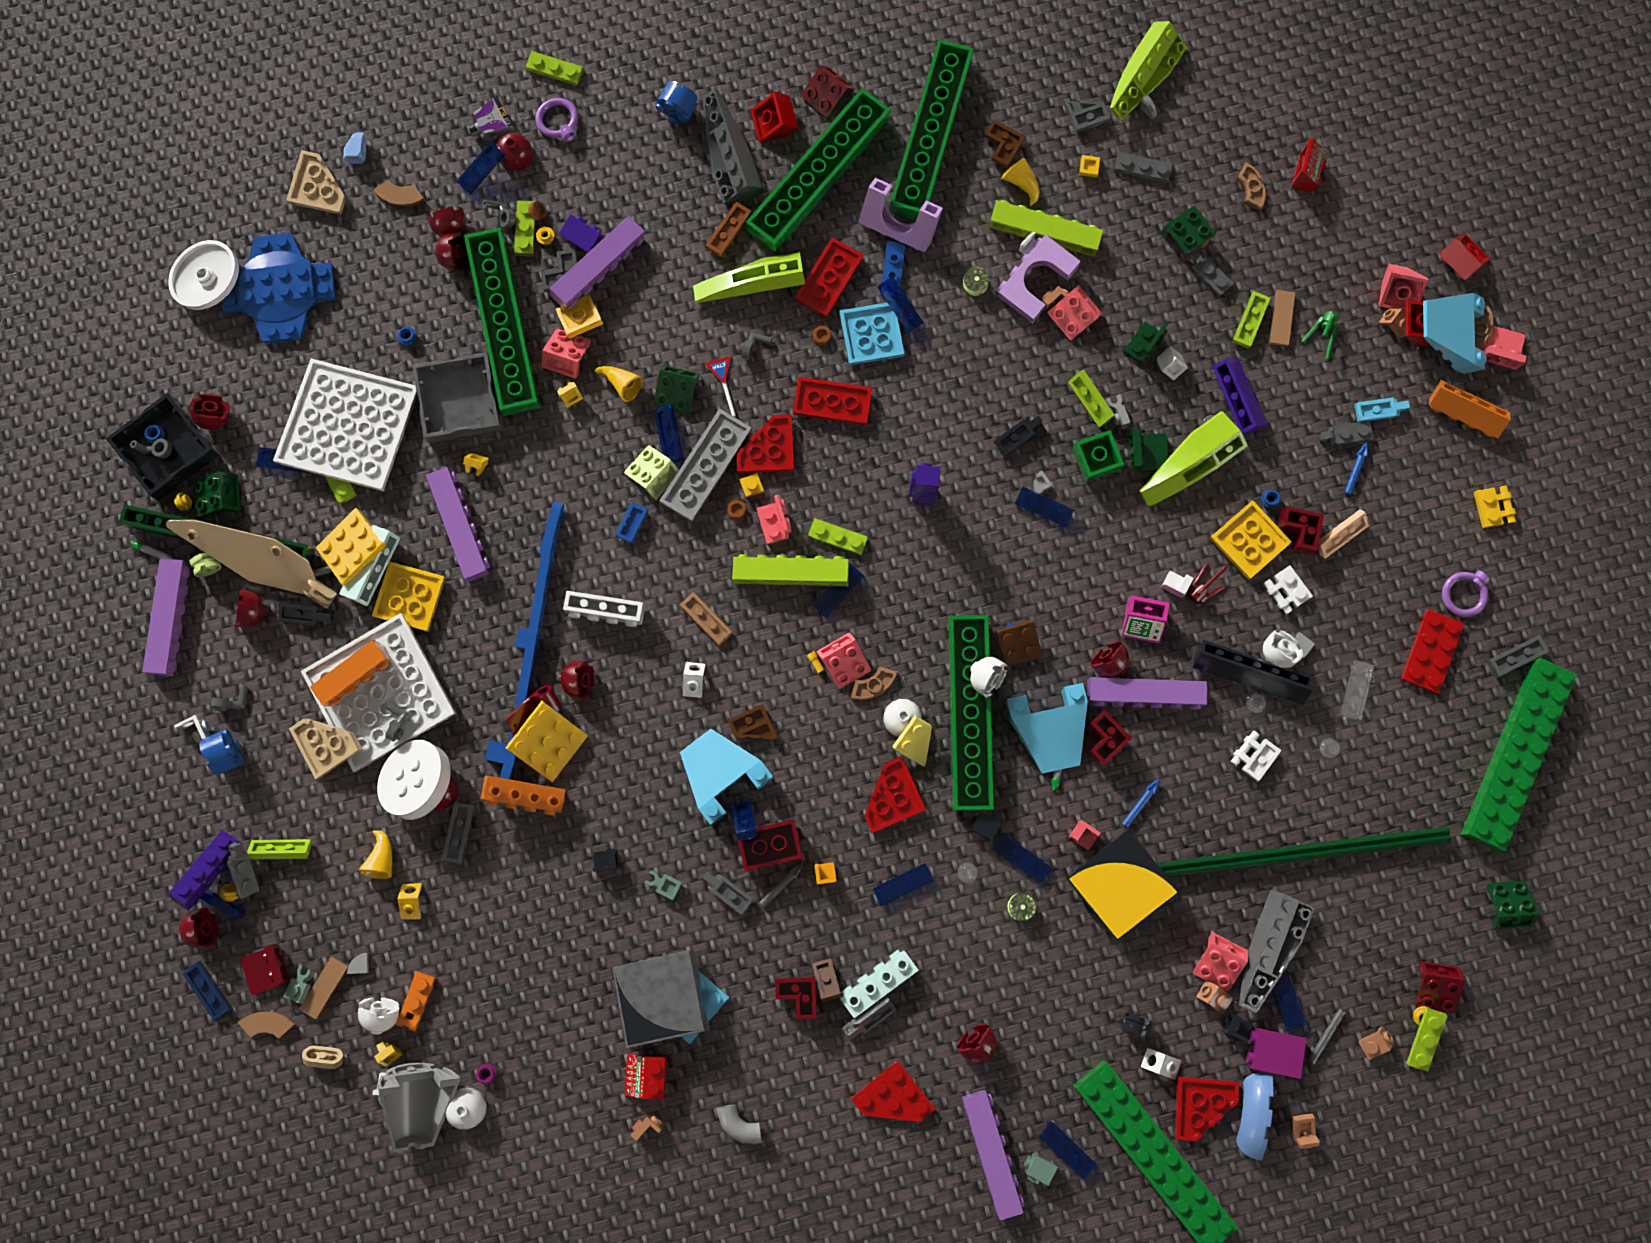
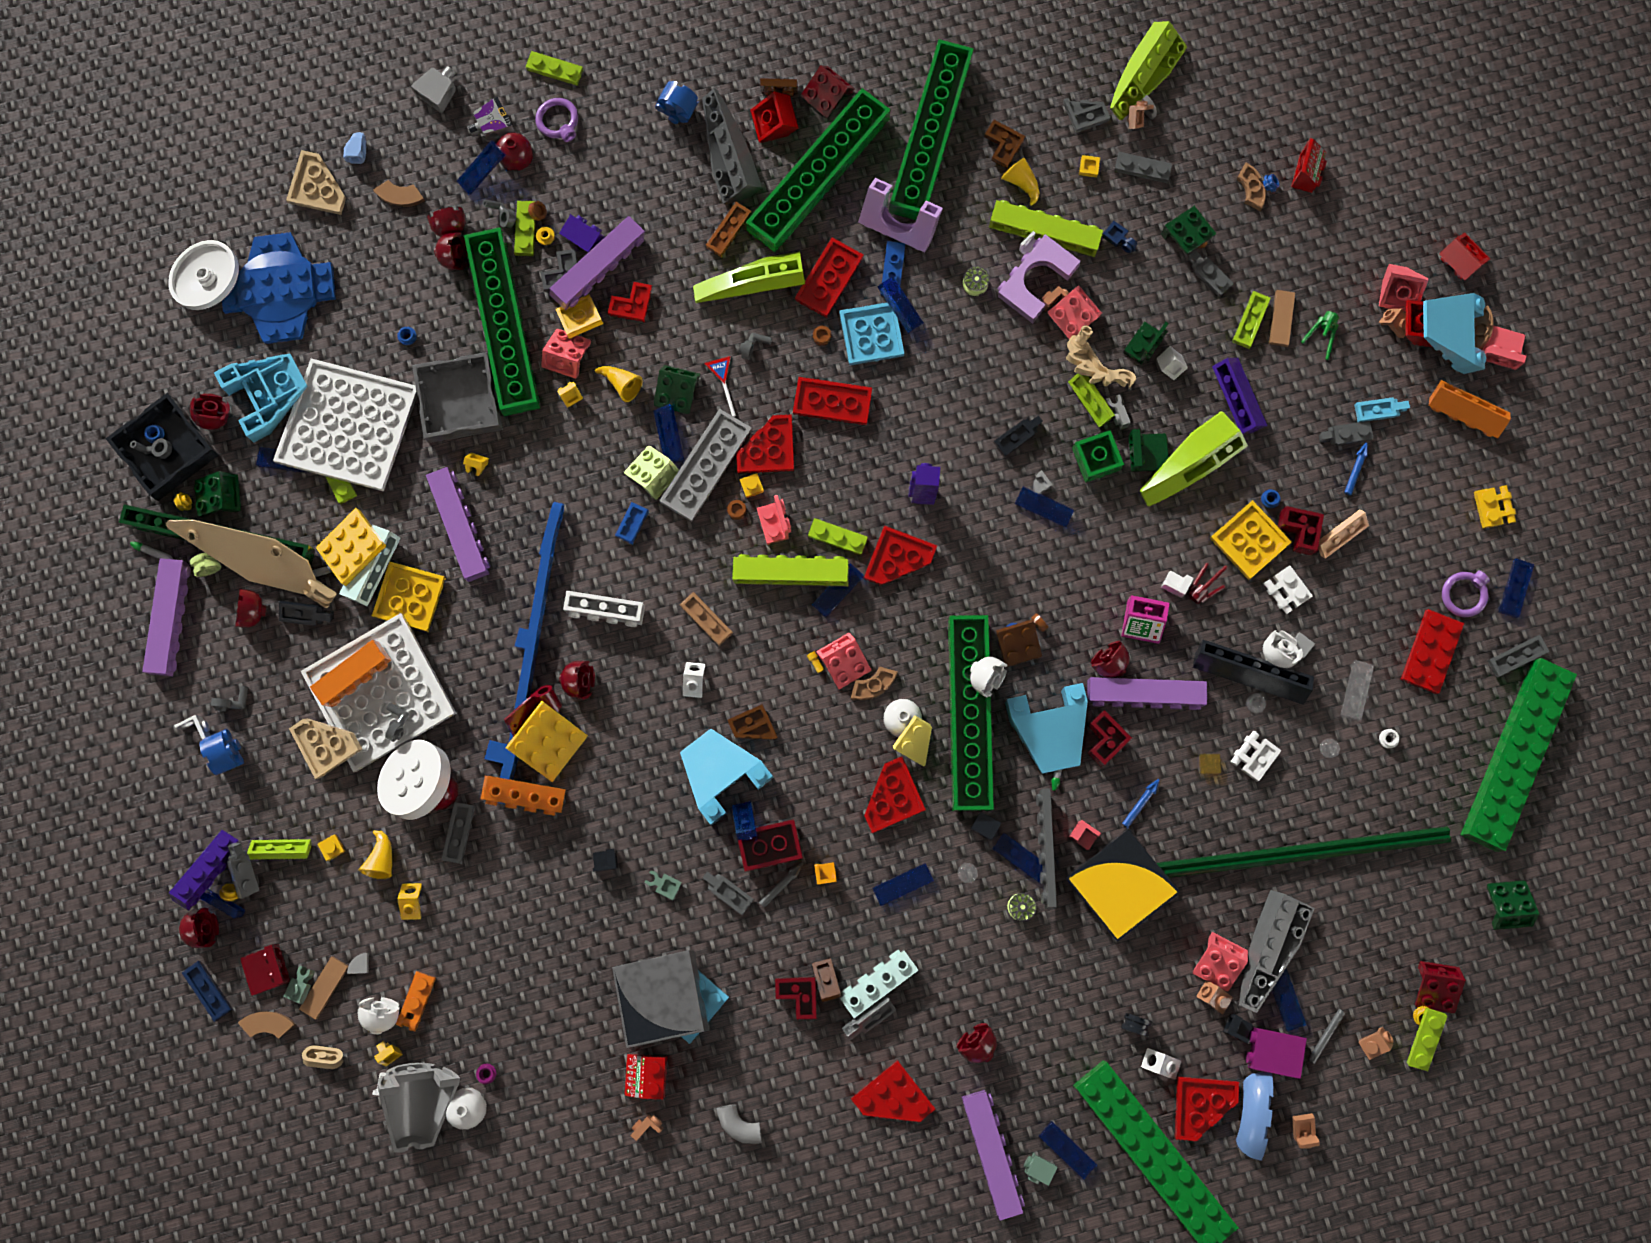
none -> medium azure wedge [214,354,308,443]
none -> yellow plate [317,834,346,861]
none -> light grey torso [411,66,456,114]
none -> red plate [608,282,652,322]
none -> reddish brown plate [760,78,798,97]
none -> red plate [864,525,938,586]
none -> dark orange tile [1031,613,1049,632]
none -> dark grey plate [1036,789,1057,909]
none -> tan animal [1066,325,1136,389]
none -> dark blue plate [1102,221,1137,253]
none -> nougat bracket [1127,101,1154,129]
none -> clear yellow tile [1199,754,1221,774]
none -> blue plate [1263,174,1280,192]
none -> white plate [1379,729,1399,749]
none -> clear blue tile [1498,558,1535,618]

